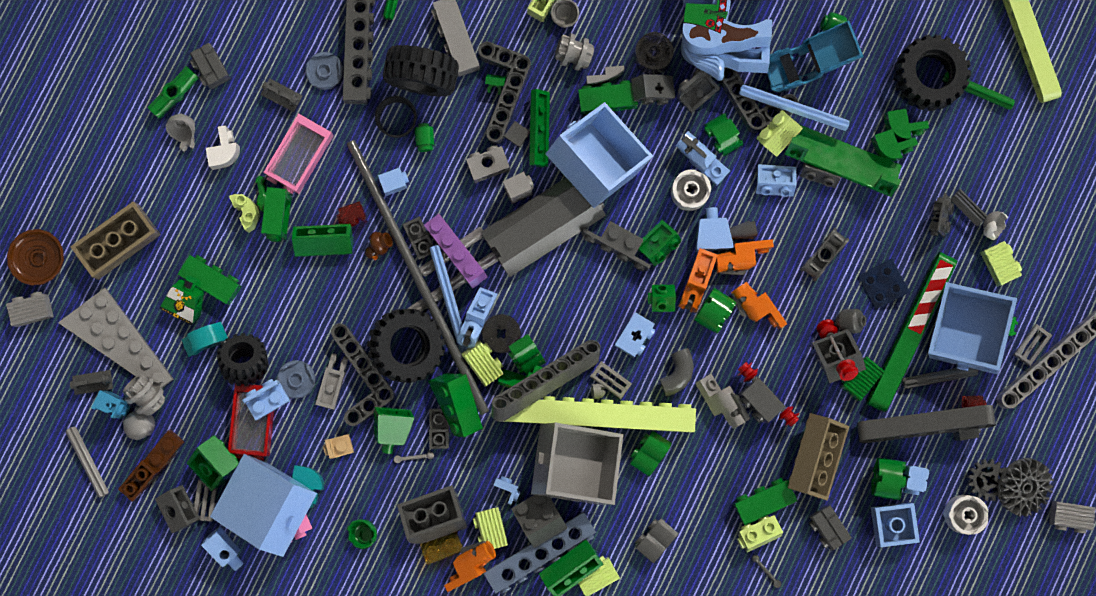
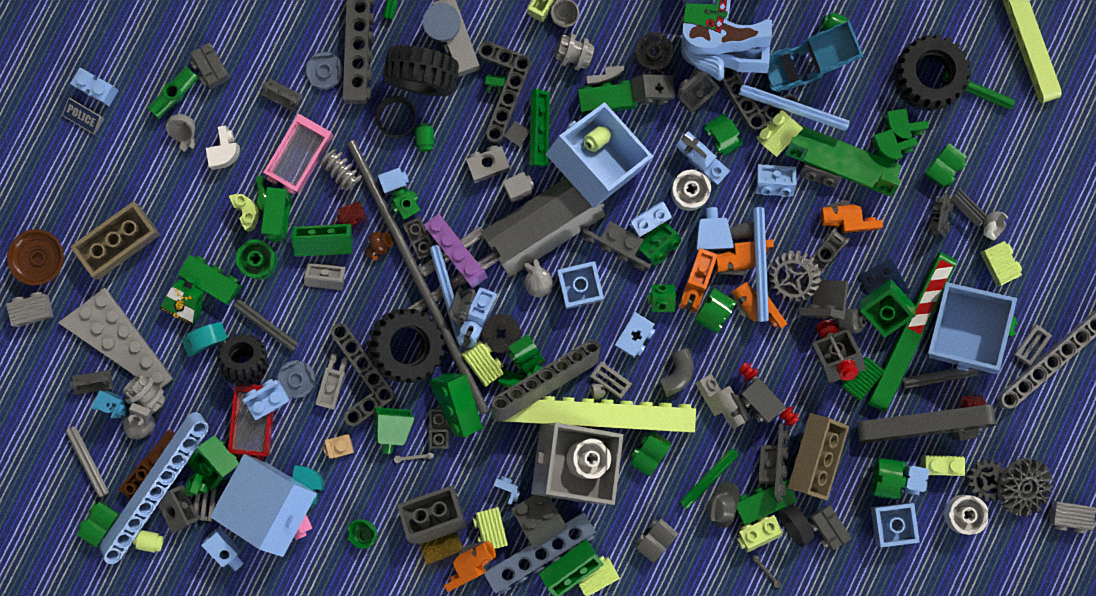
none -> slope [62,98,104,135]
none -> light blue piece [70,68,119,106]
none -> green brick [77,502,120,548]
none -> light blue beam [99,412,208,564]
none -> light grey tile [128,403,152,428]
none -> yellowish green brick [133,530,164,553]
none -> green tile [183,473,209,497]
none -> dark grey axle [233,299,298,351]
none -> green brick [236,239,278,280]
none -> light grey slope [304,263,346,290]
none -> light grey piece [320,149,362,190]
none -> green brick [390,188,420,219]
none -> sand blue tile [423,3,461,42]
none -> dark grey hinge [448,286,476,327]
none -> light grey piece [524,259,553,298]
none -> light blue brick [557,261,604,309]
none -> white brick [567,439,611,479]
none -> yellowish green brick [583,126,611,152]
none -> light blue bracket [629,201,672,237]
none -> green axle [680,448,738,509]
none -> dark grey piece [706,481,739,528]
none -> light blue axle [753,207,769,322]
none -> dark grey bracket [759,423,789,502]
none -> light grey gear [769,251,821,302]
none -> black tyre [779,505,814,547]
none -> dark grey bracket [799,280,848,319]
none -> orange plate [820,200,883,233]
none -> green brick [860,279,916,338]
none -> yellowish green brick [921,455,965,476]
none -> green brick [923,143,967,188]

